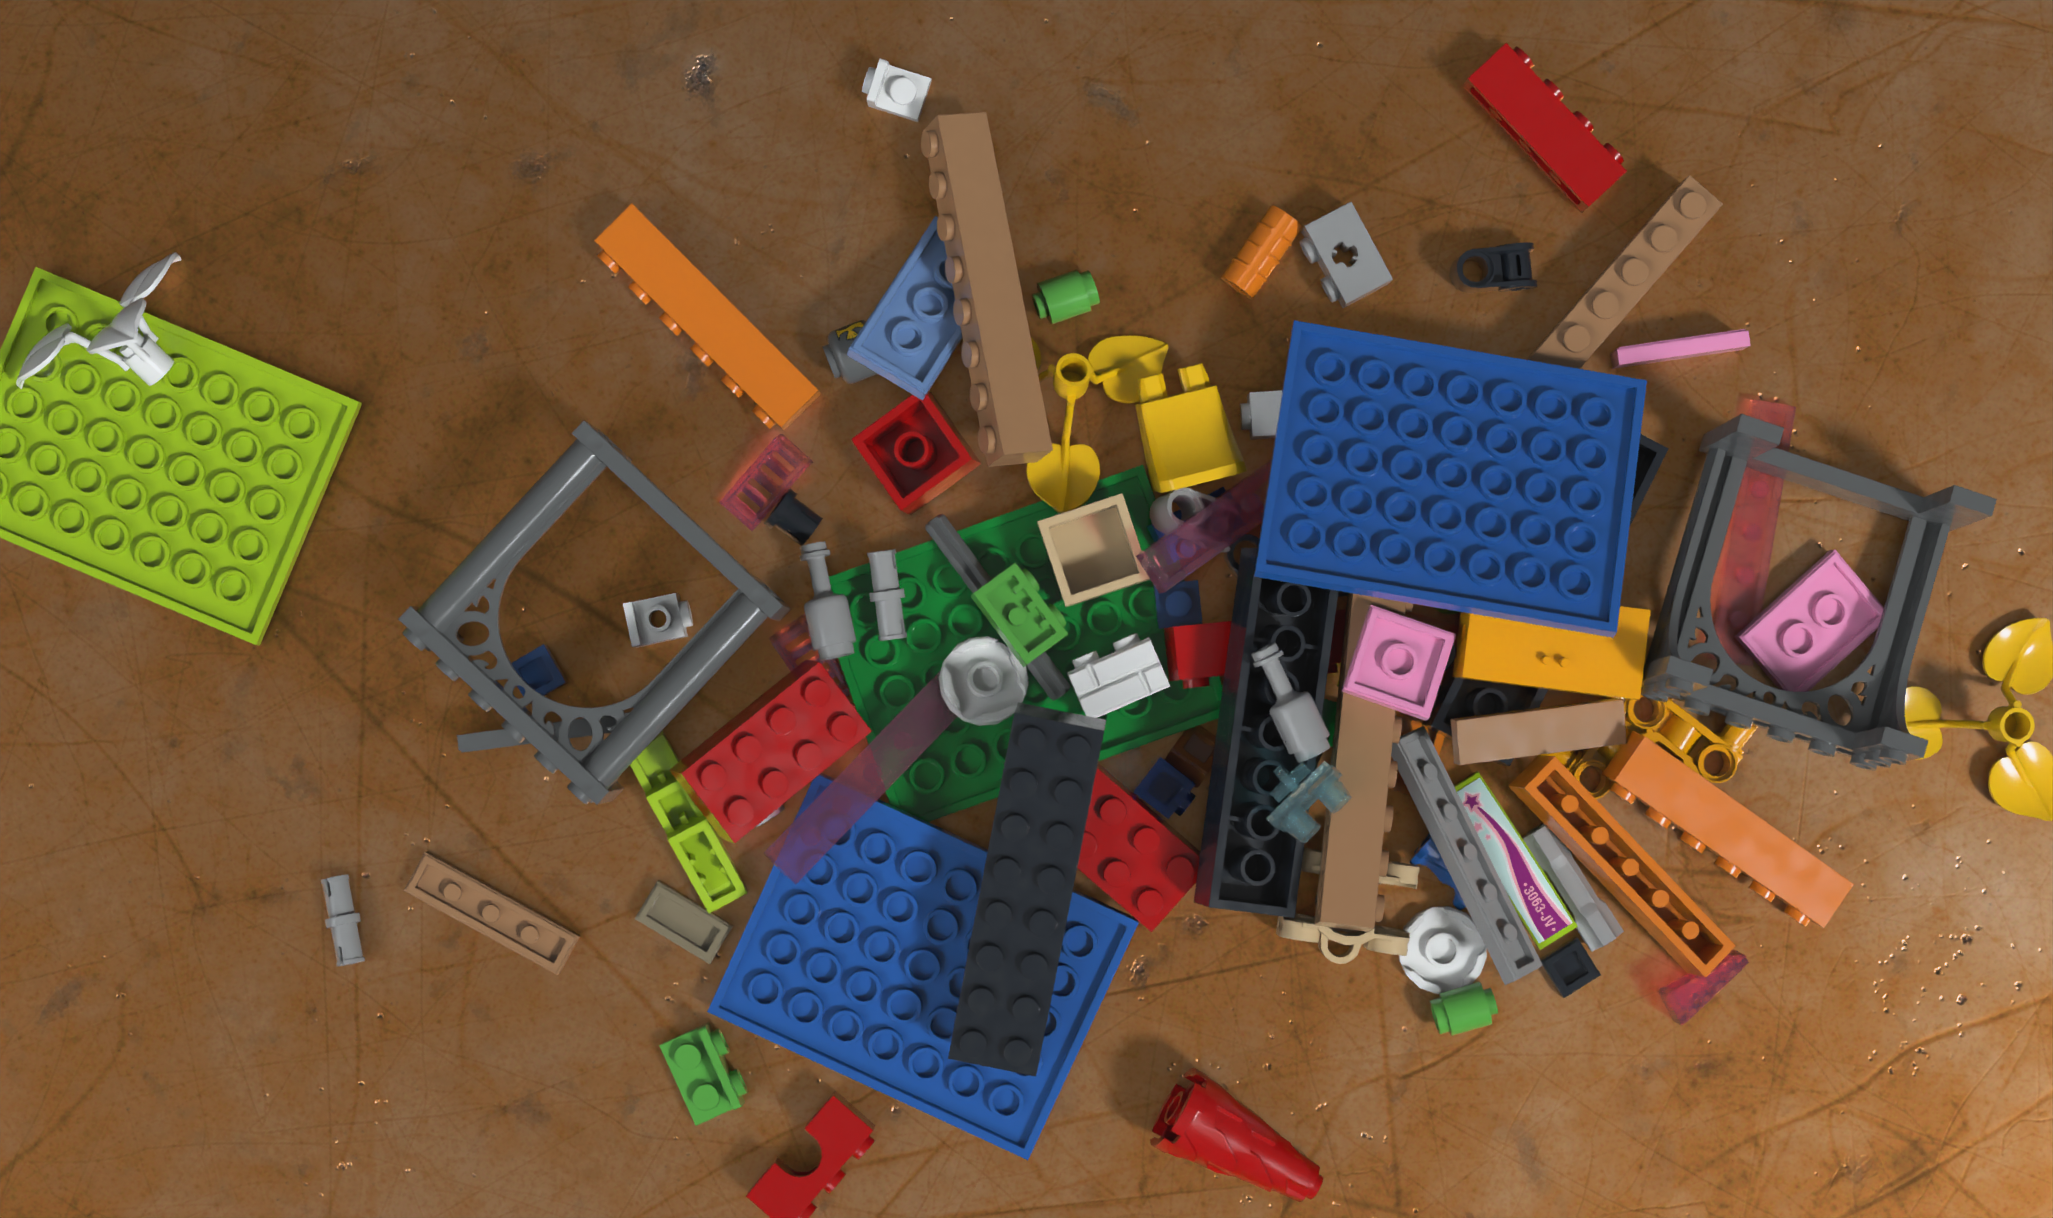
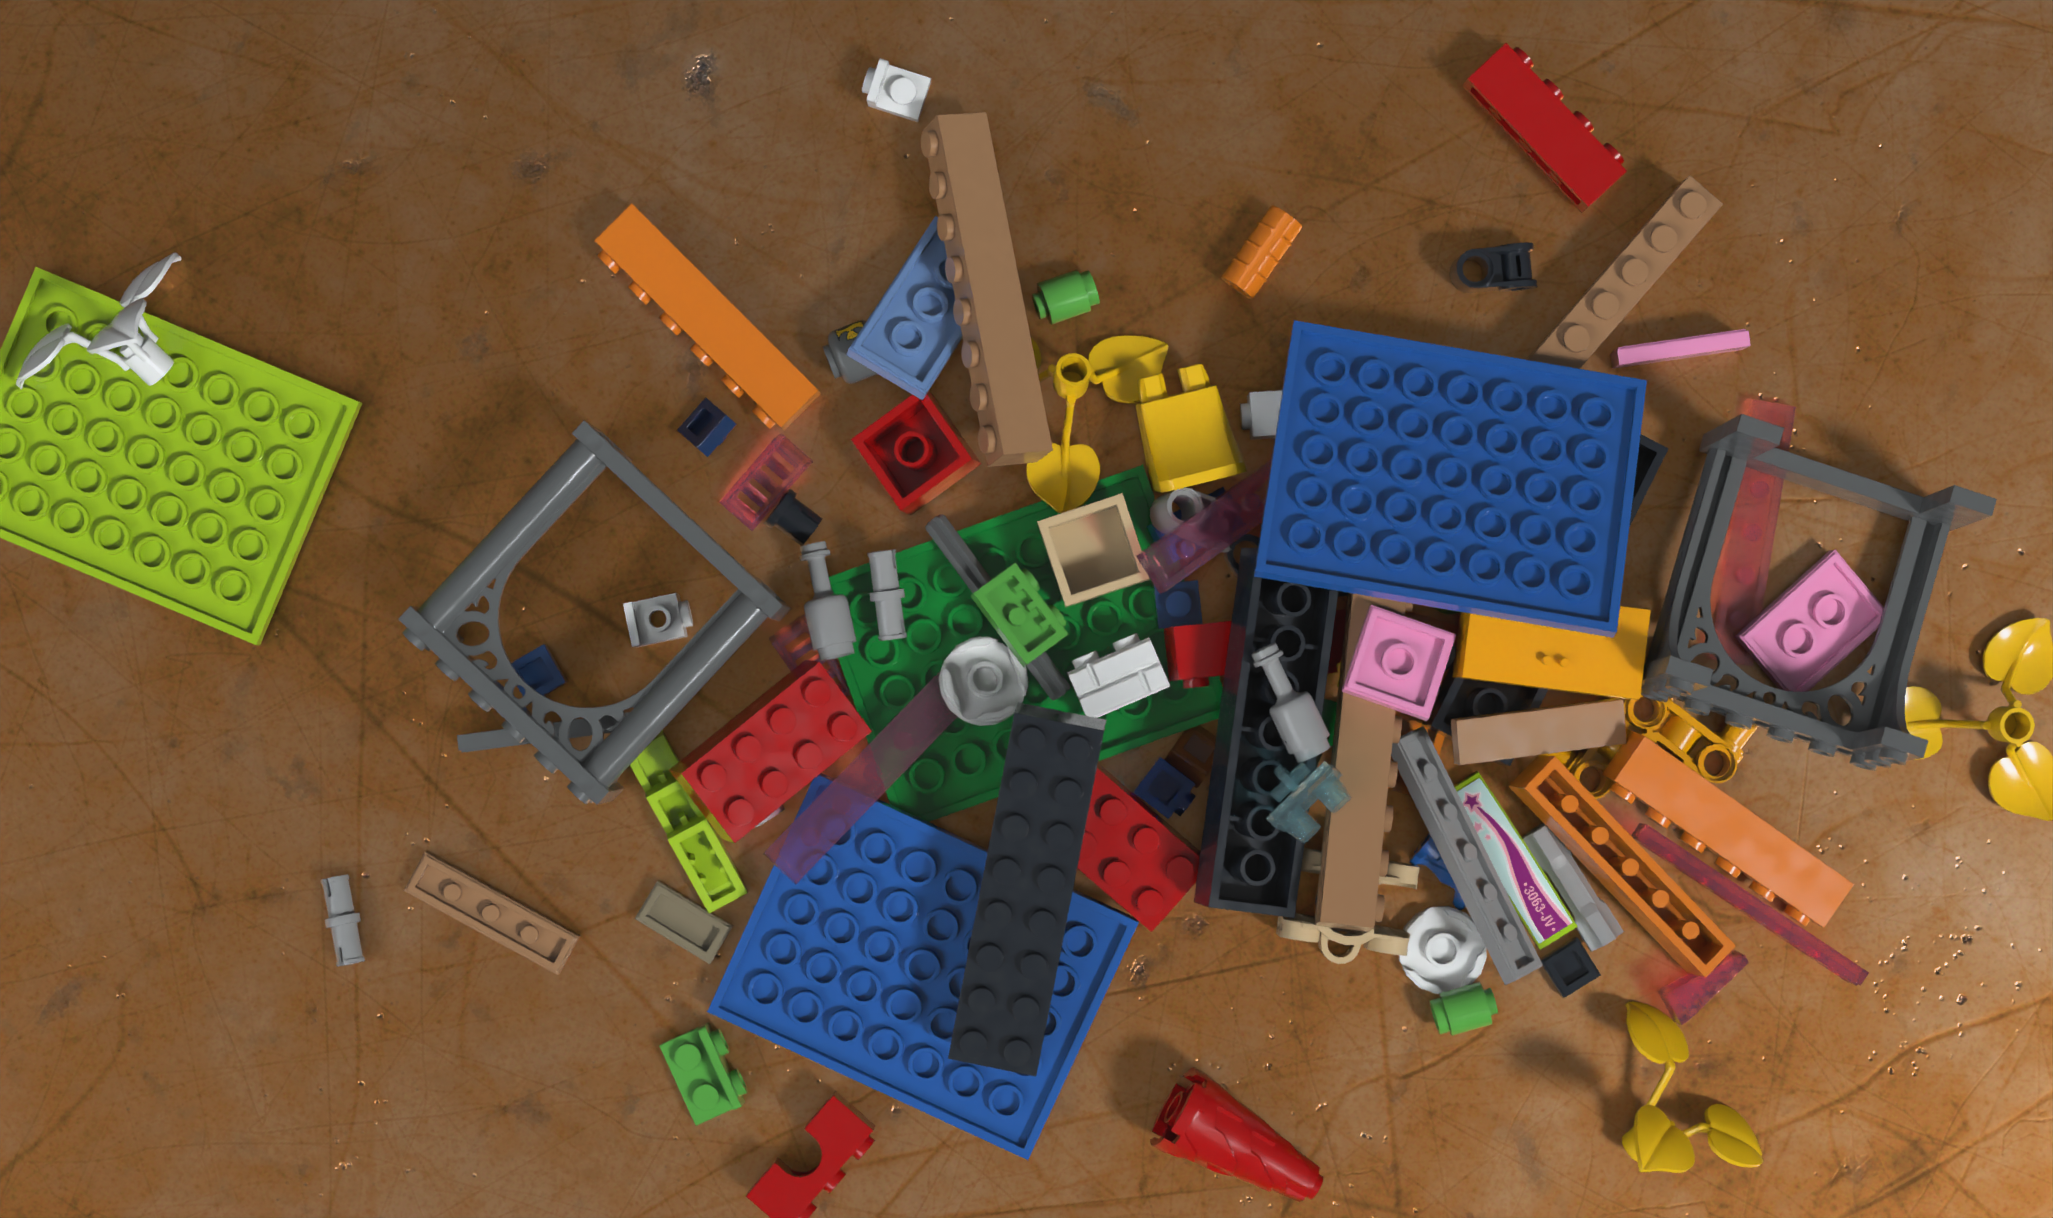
light grey brick [1299,202,1393,308] -> none
none -> dark blue plate [677,397,736,457]
none -> yellow plant [1622,1001,1764,1173]
none -> clear pink tile [1631,823,1869,986]

